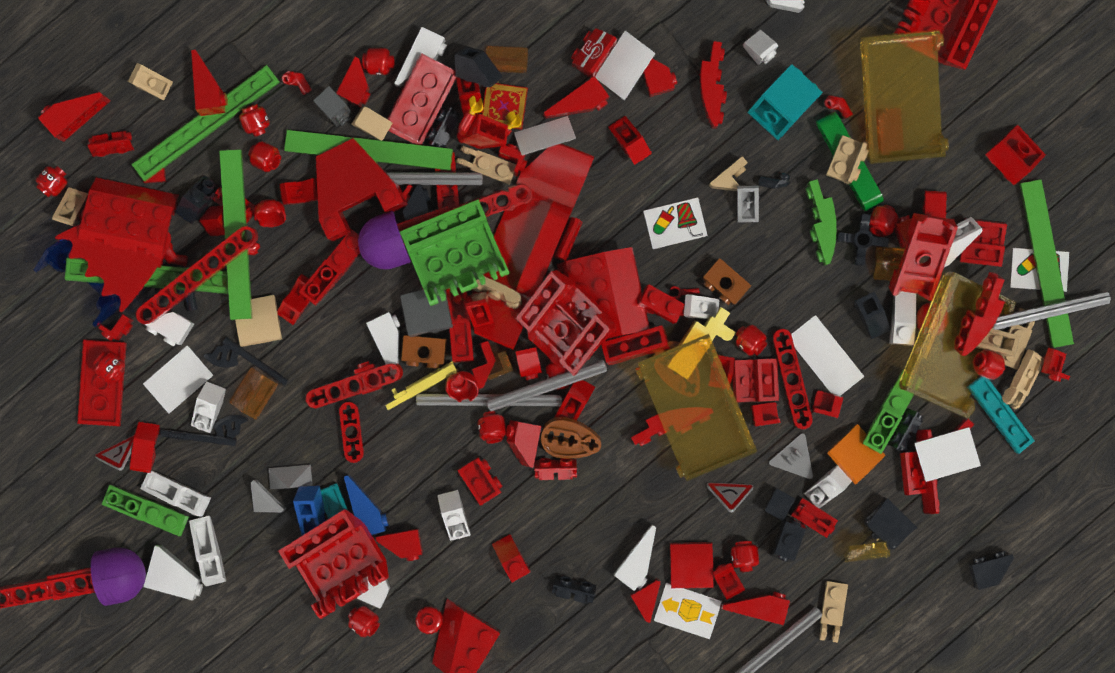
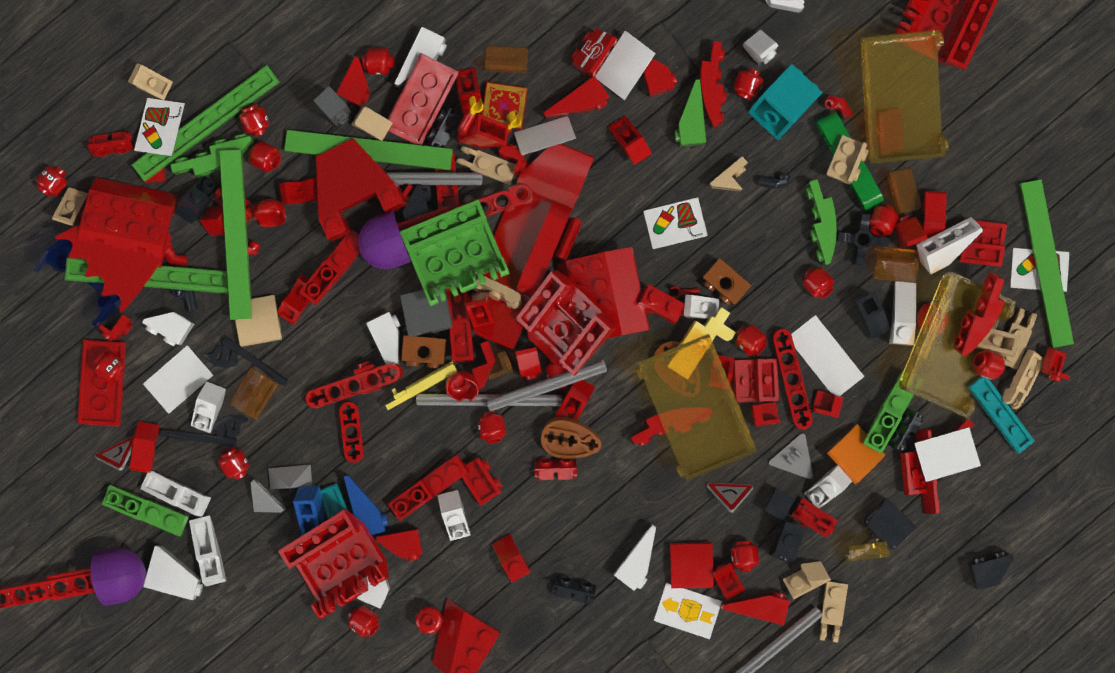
red slope [38,92,111,142] -> none
red beam [136,226,258,324] -> none
red slope [191,50,228,116] -> none
red arm [282,71,312,95] -> none
black slope [455,46,502,87] -> none
red slope [506,420,541,468] -> none
red piece [601,325,670,366] -> none
red slope [630,579,661,623] -> none
light grey slope [737,186,759,222] -> none
red piece [889,213,958,301] -> none
red slope [985,124,1046,185] -> none
light grey axle [993,292,1111,330] -> none
none -> white sticker [134,98,185,156]
none -> bright green slope [171,134,254,178]
none -> red head [218,447,250,480]
none -> red slope [388,454,470,521]
none -> bright green slope [675,80,706,147]
none -> red head [733,68,764,100]
none -> tan slope [783,561,831,600]
none -> red head [803,267,834,299]
none -> clear orange panel [886,168,922,215]

